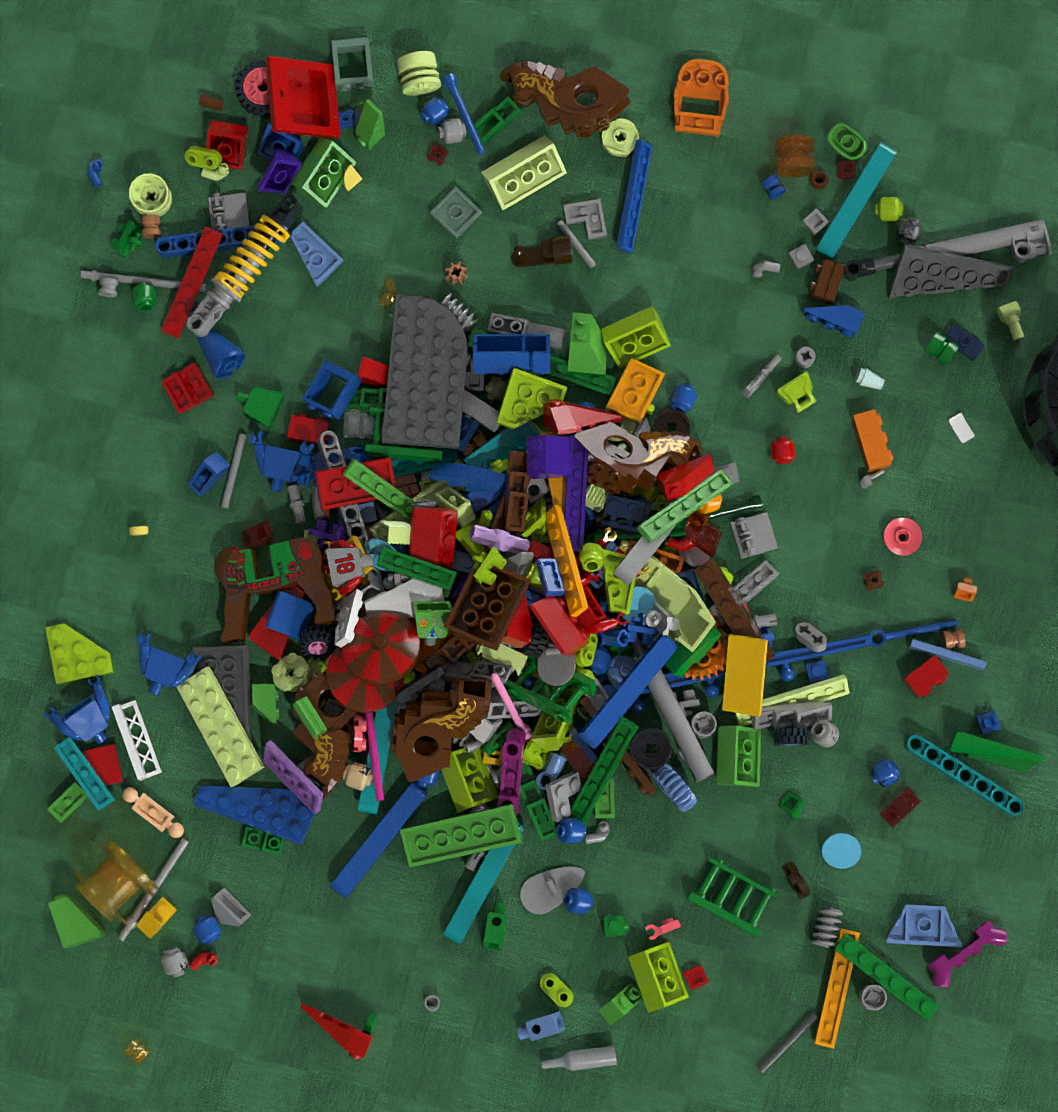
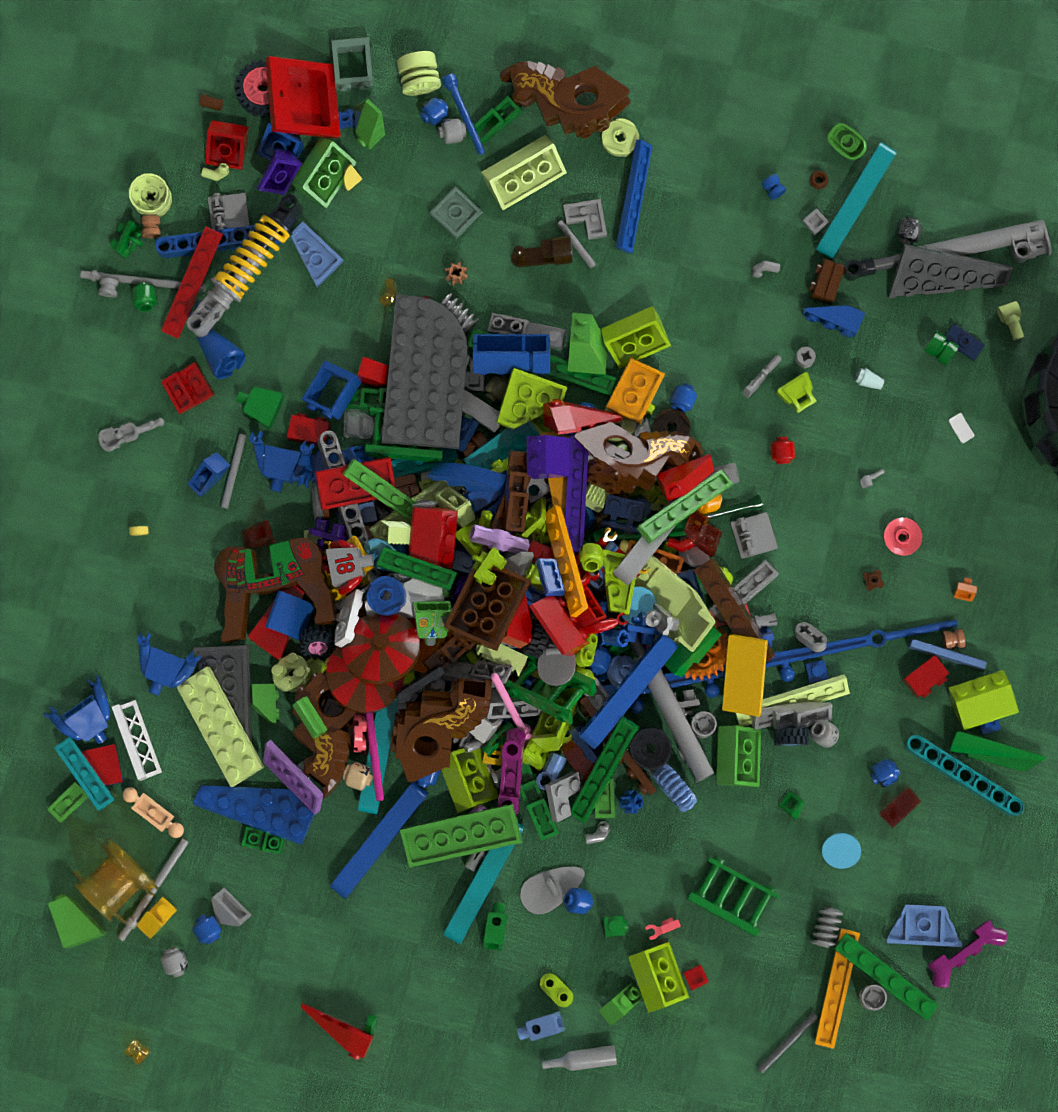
lime plate [45,624,114,685] -> none
blue arm [87,159,103,188] -> none
lime plate [185,146,222,170] -> none
red arm [189,952,218,971] -> none
light grey pin [287,485,307,525] -> none
light grey hinge [424,995,440,1012] -> none
clear red plate [427,144,449,166] -> none
blue head [556,818,586,843] -> none
orange slope [674,59,729,137] -> none
clear orange wheel [775,135,815,177] -> none
dark brown plate [781,861,810,900] -> none
light grey plate [788,244,814,271] -> none
clear red plate [837,161,856,180] -> none
orange brick [851,409,893,473] -> none
lime head [875,197,903,221] -> none
none -> light grey piece [98,418,165,452]
none -> blue plate [367,576,406,616]
none -> blue gear [619,790,643,814]
none -> lime slope [949,670,1019,730]

